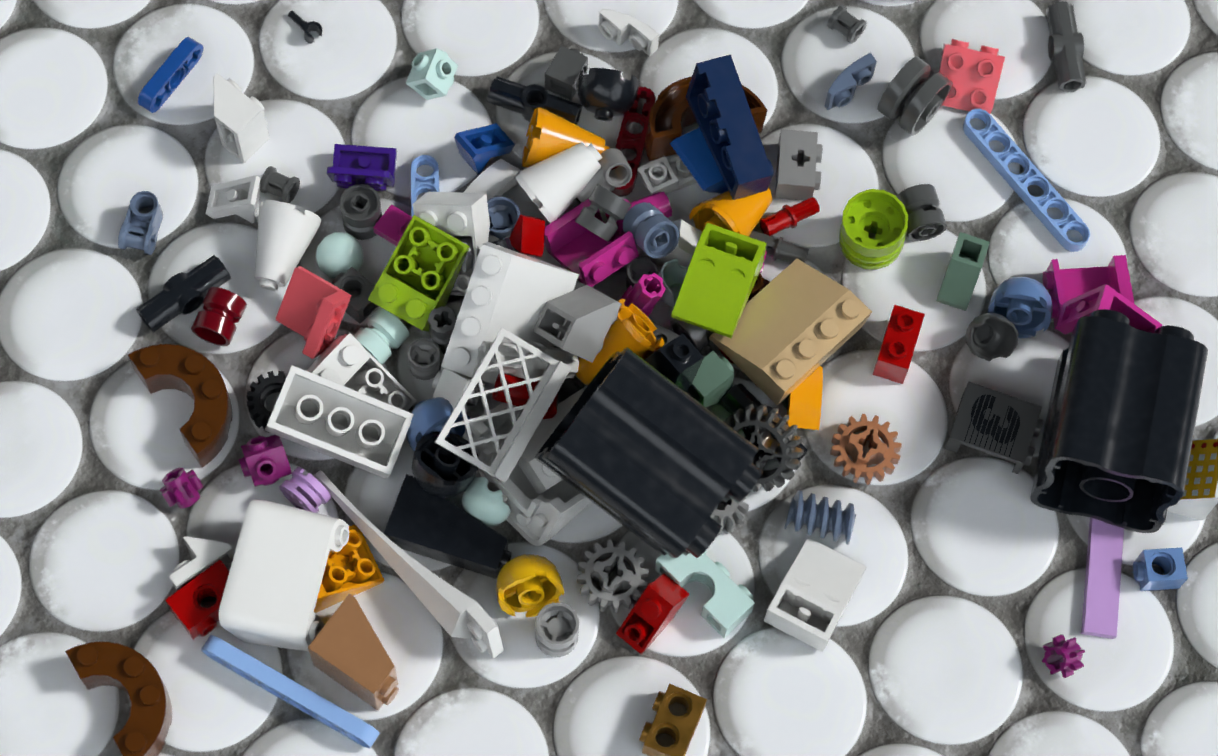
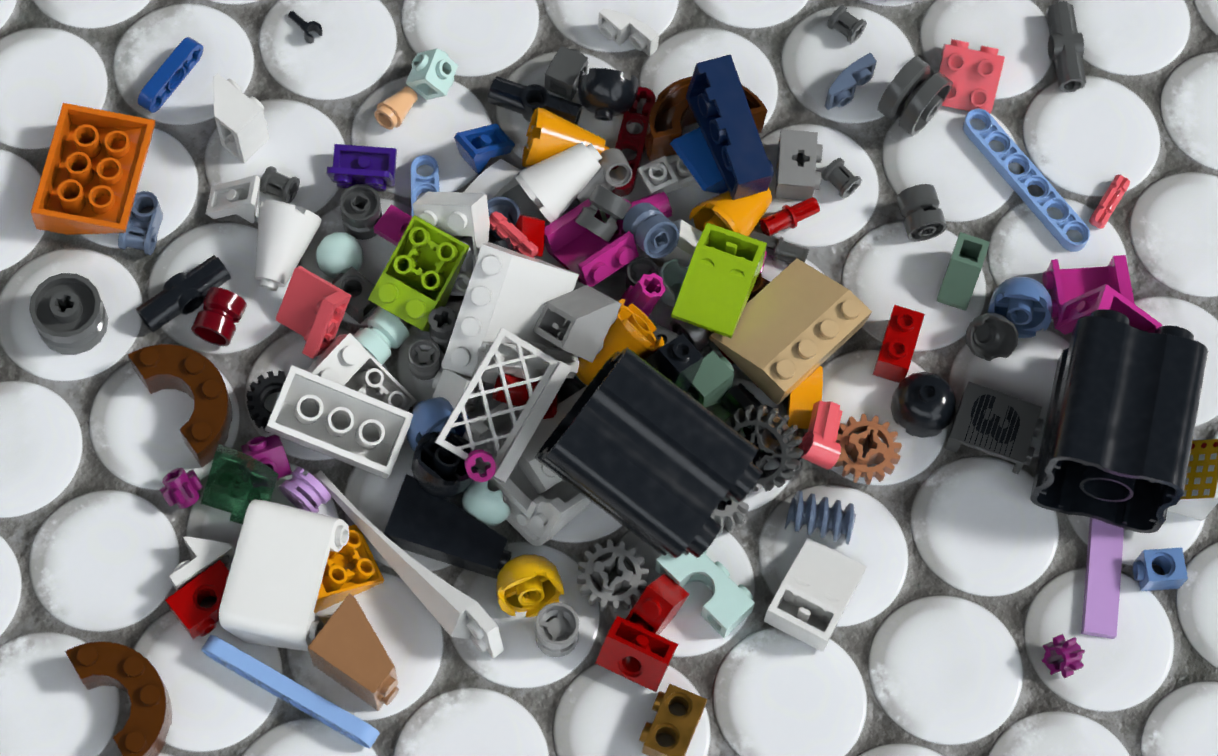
lime wheel [839,189,908,270] -> none
none -> dark grey wheel [29,273,108,355]
none -> orange slope [31,103,156,235]
none -> clear green slope [200,444,279,524]
none -> light nougat cone [374,87,418,130]
none -> dark pink bush [465,449,496,482]
none -> coral axle [489,211,538,258]
none -> red brick [595,616,678,692]
none -> coral piece [798,401,842,470]
none -> dark grey bush [821,158,862,198]
none -> black cylinder [890,372,956,438]
none -> coral axle [1089,175,1130,229]

